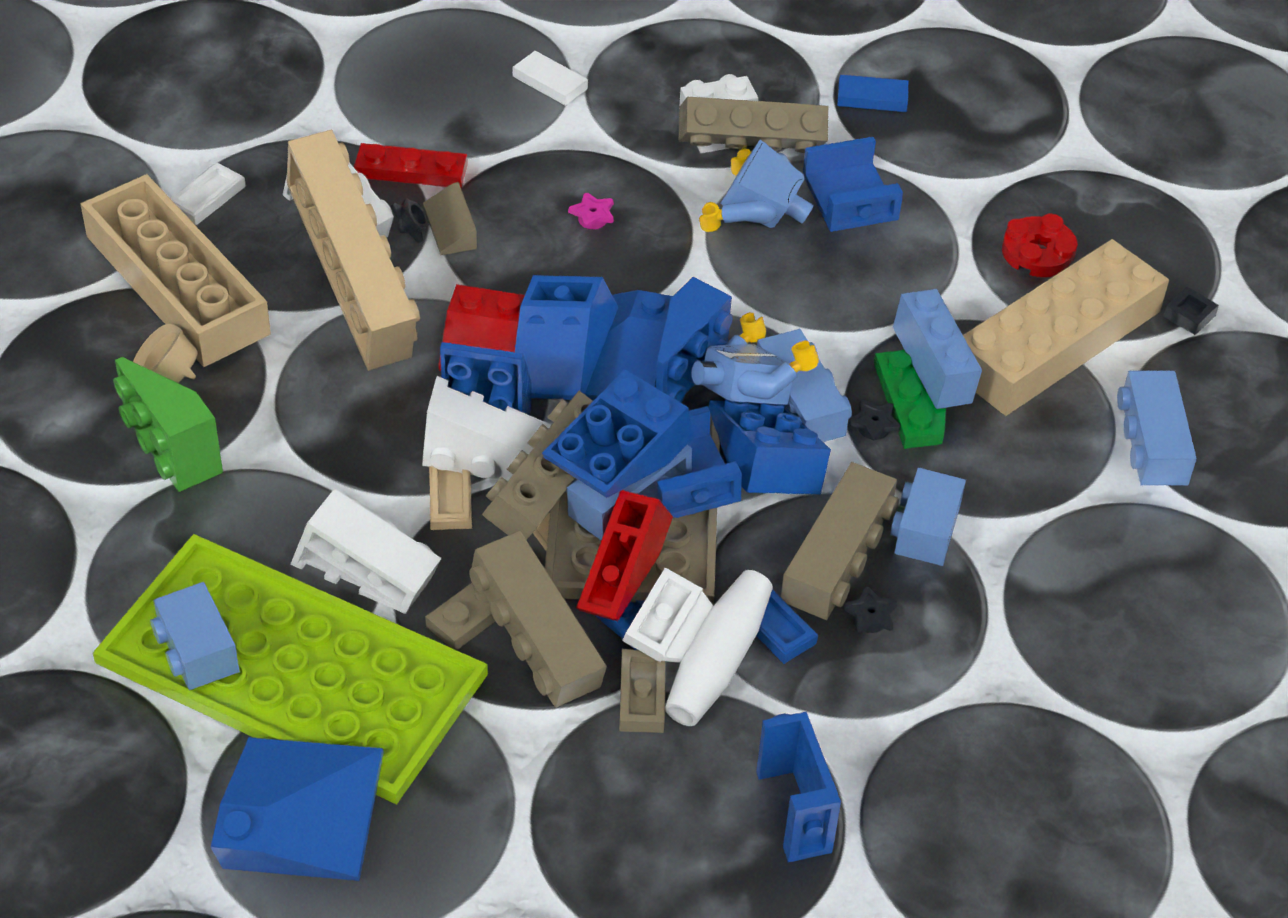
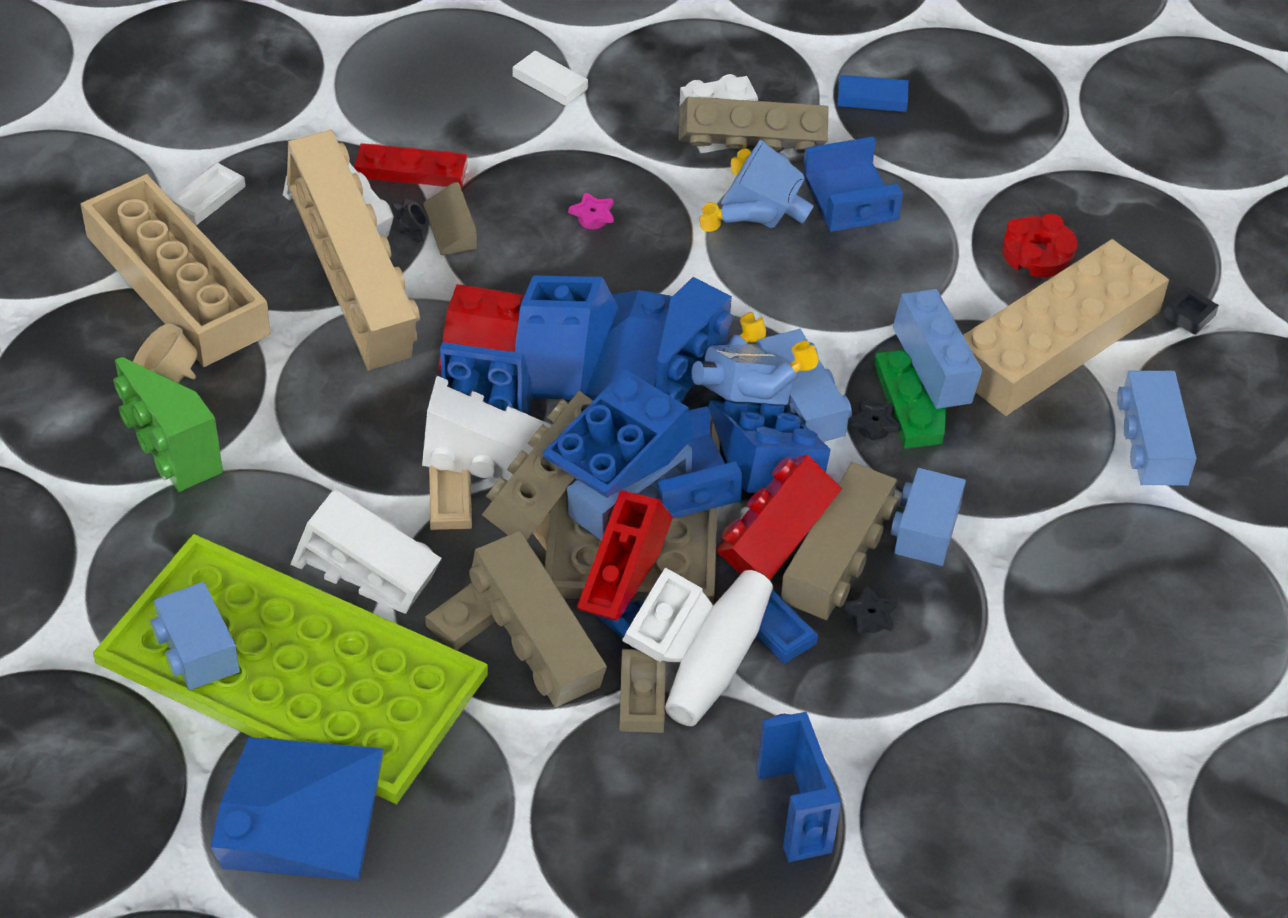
none -> red brick [716,455,842,580]

